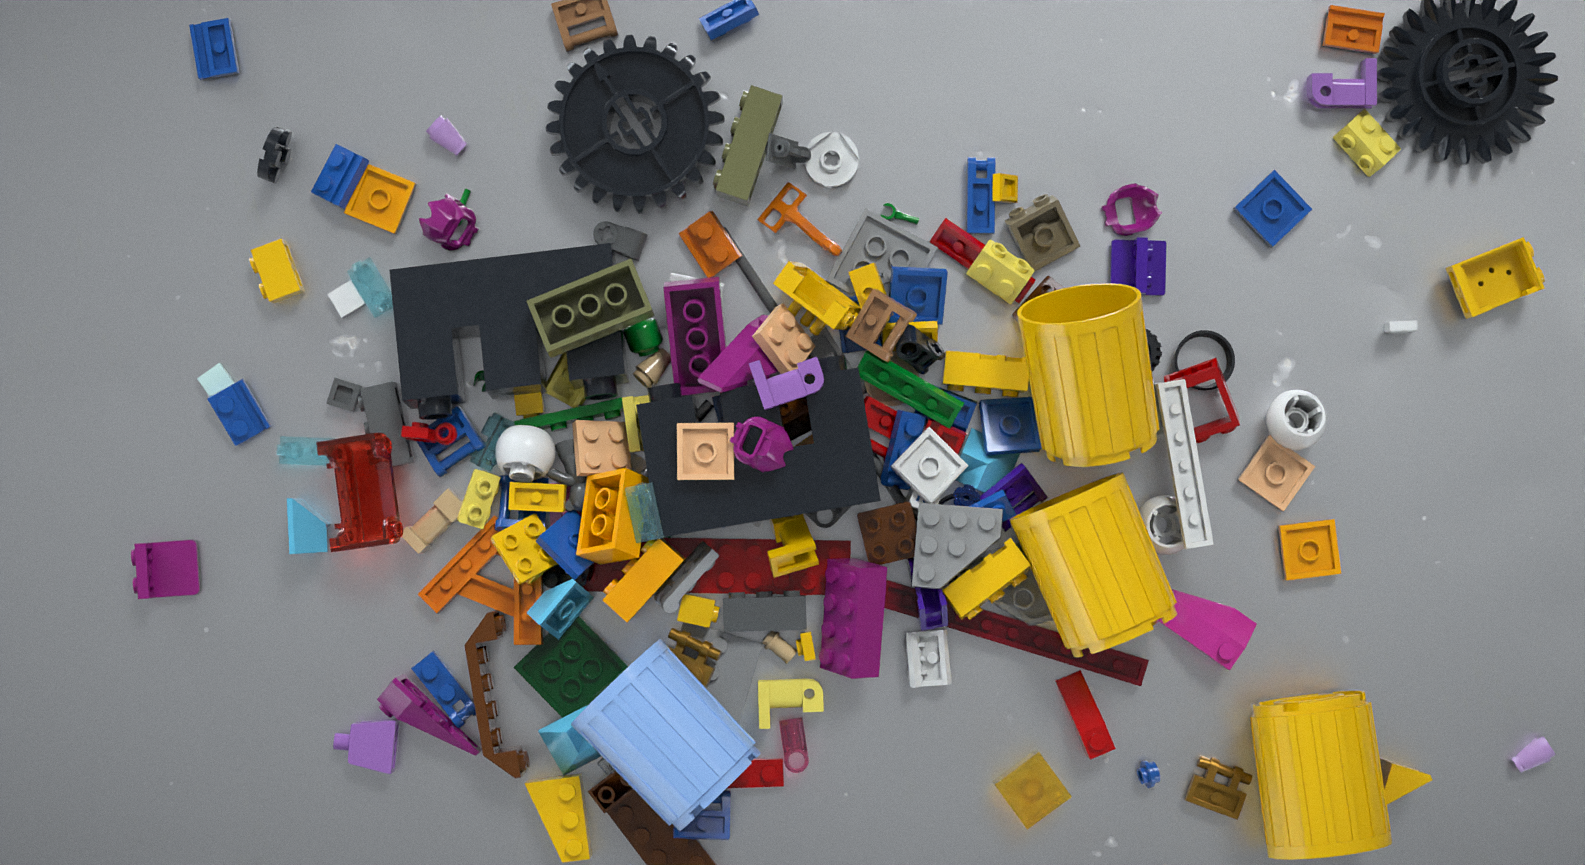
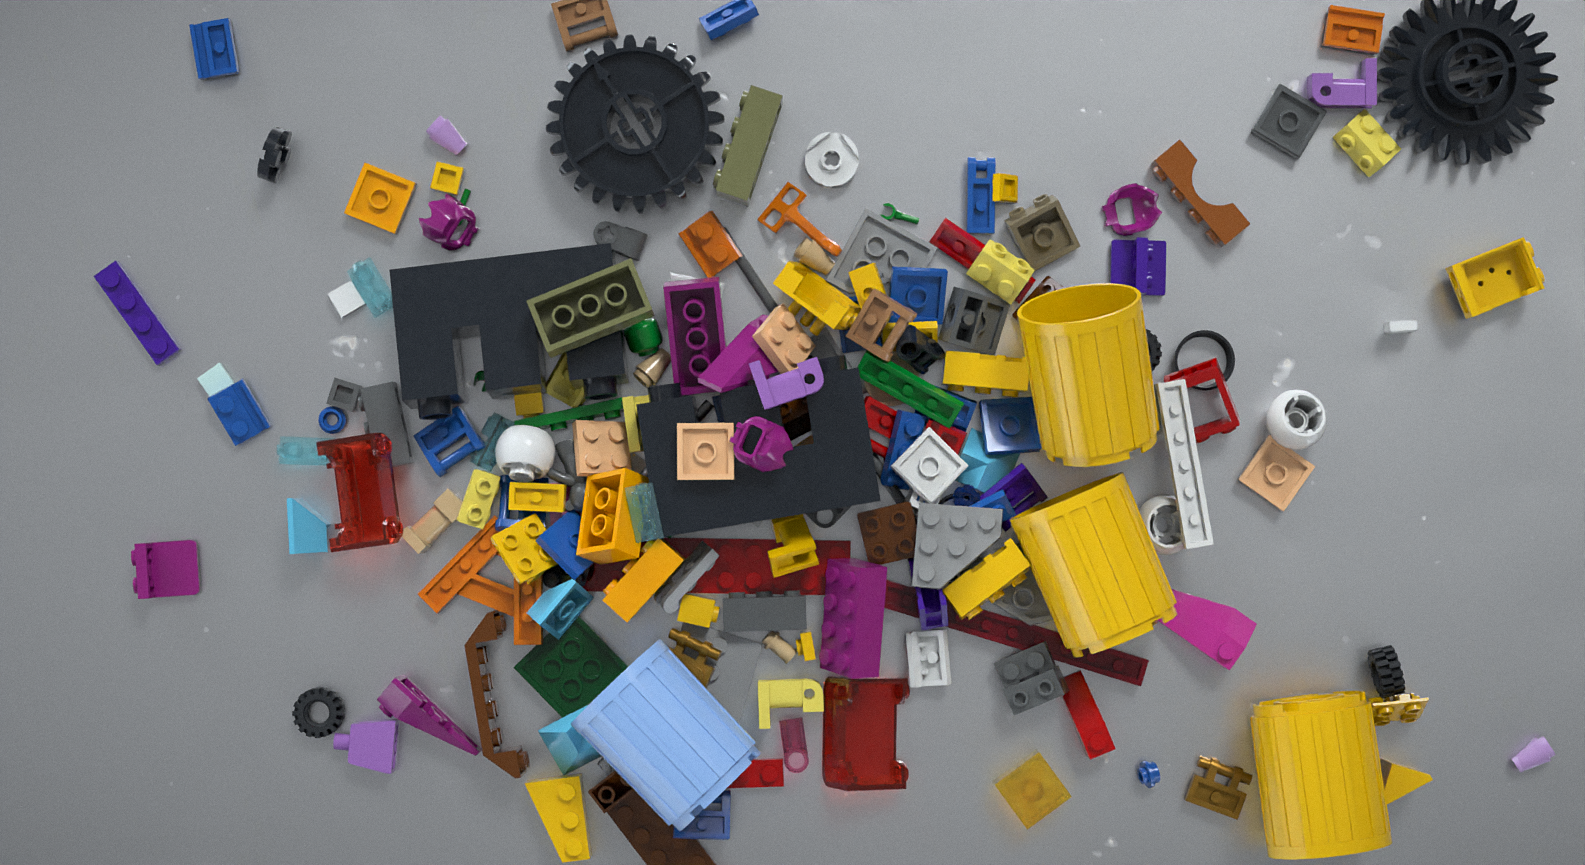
yellow brick [249,239,305,303] -> none
blue plate [311,144,369,209] -> none
red plate [401,422,457,445] -> none
blue plate [411,651,476,728] -> none
dark grey hinge [765,133,811,169] -> none
blue plate [1233,170,1312,248] -> none
light orange plate [1278,519,1341,580] -> none
none -> dark purple plate [93,260,181,366]
none -> black tyre [292,687,345,738]
none -> blue plate [318,406,346,434]
none -> yellow plate [430,162,465,195]
none -> tan cone [793,237,835,275]
none -> clear red windscreen [822,676,910,791]
none -> dark grey brick [938,287,1010,356]
none -> dark grey brick [994,641,1069,716]
none -> dark orange arch [1151,140,1250,247]
none -> dark grey plate [1251,84,1327,159]
none -> yellow hinge [1367,693,1429,726]
none -> black tyre [1368,645,1405,699]

